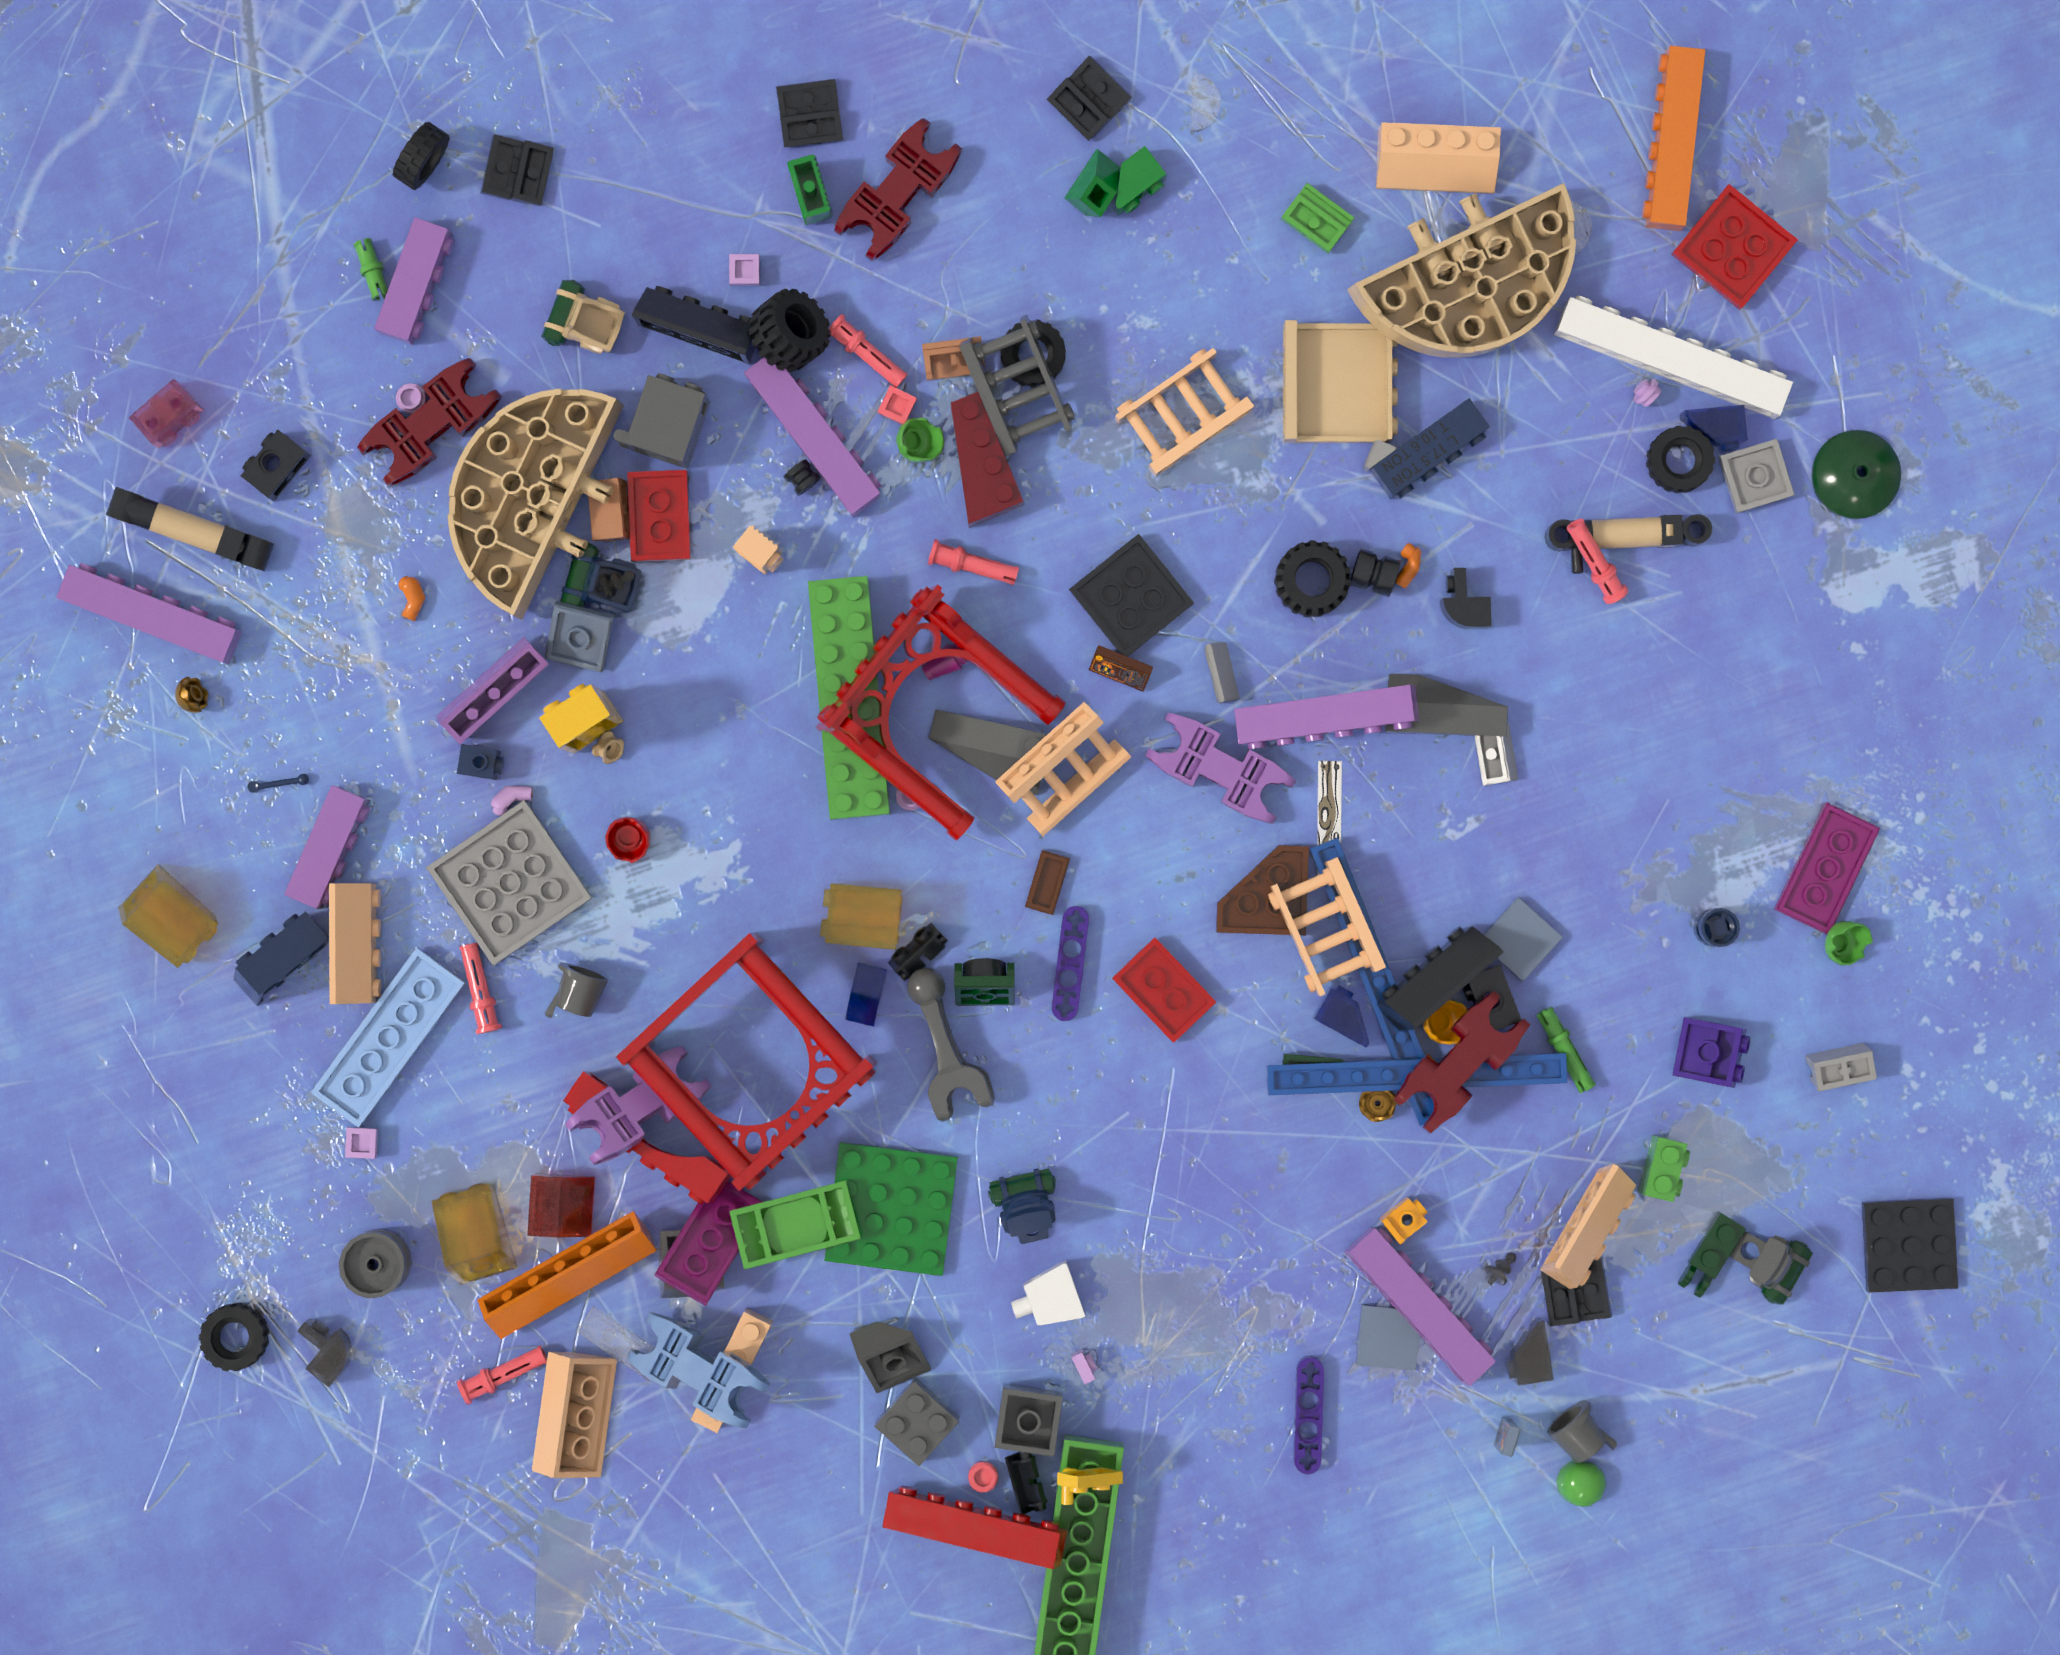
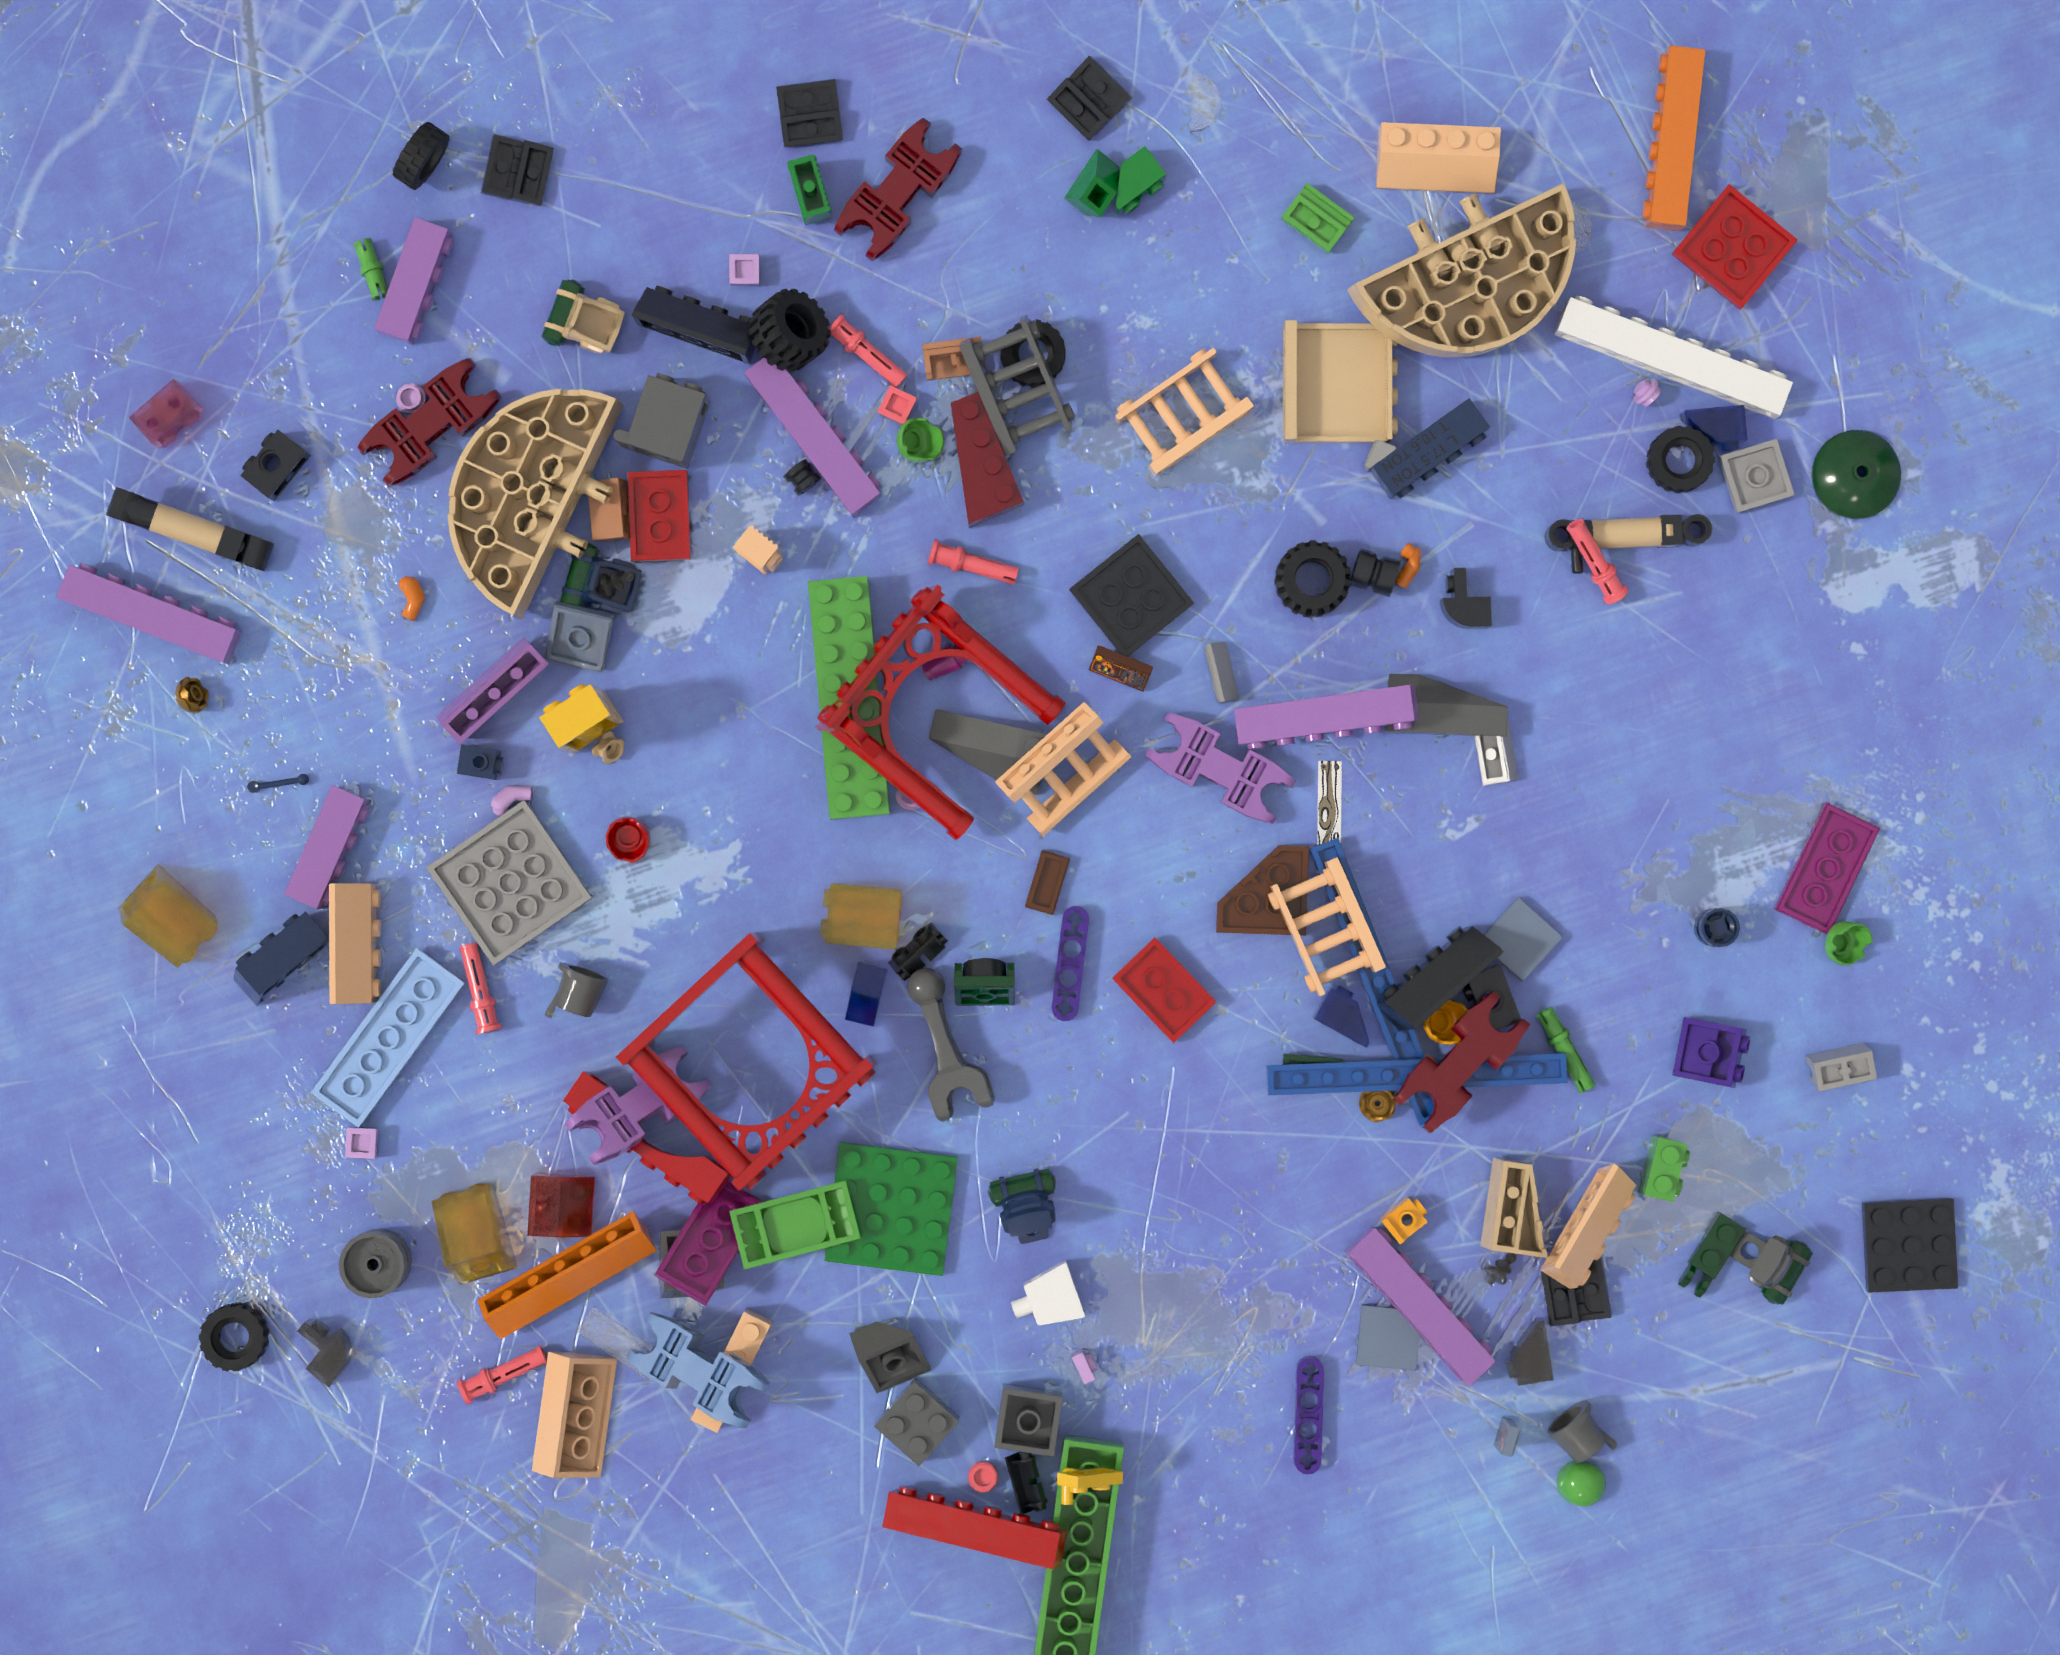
none -> tan wedge [1480,1158,1548,1258]

